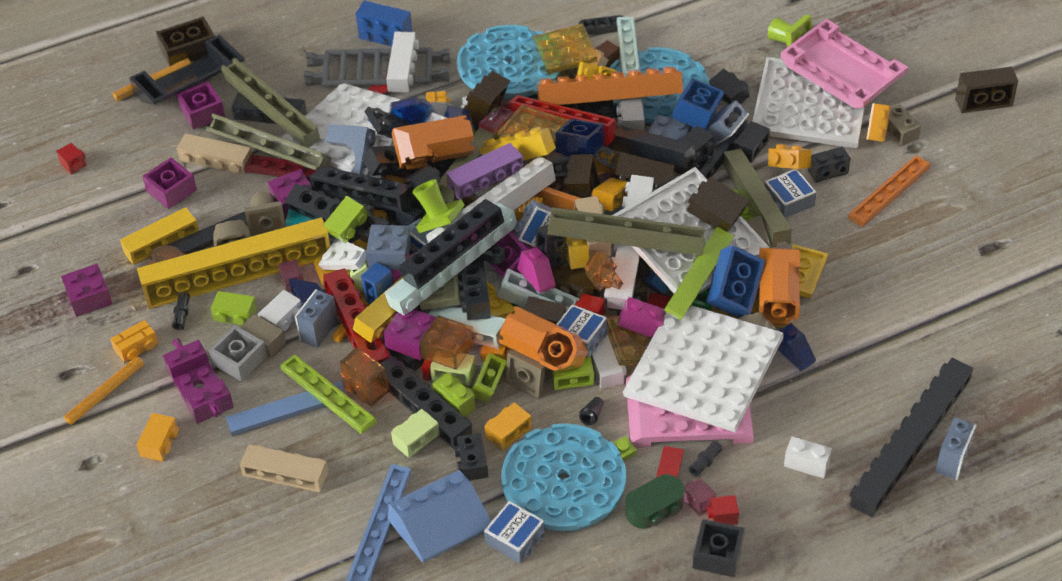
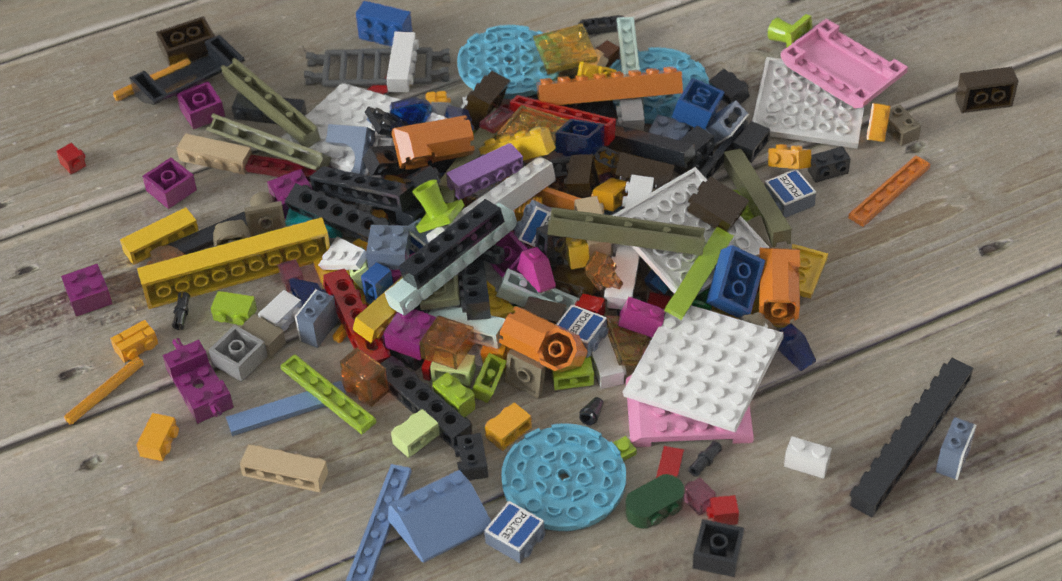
lime brick [323,196,369,244] -> none

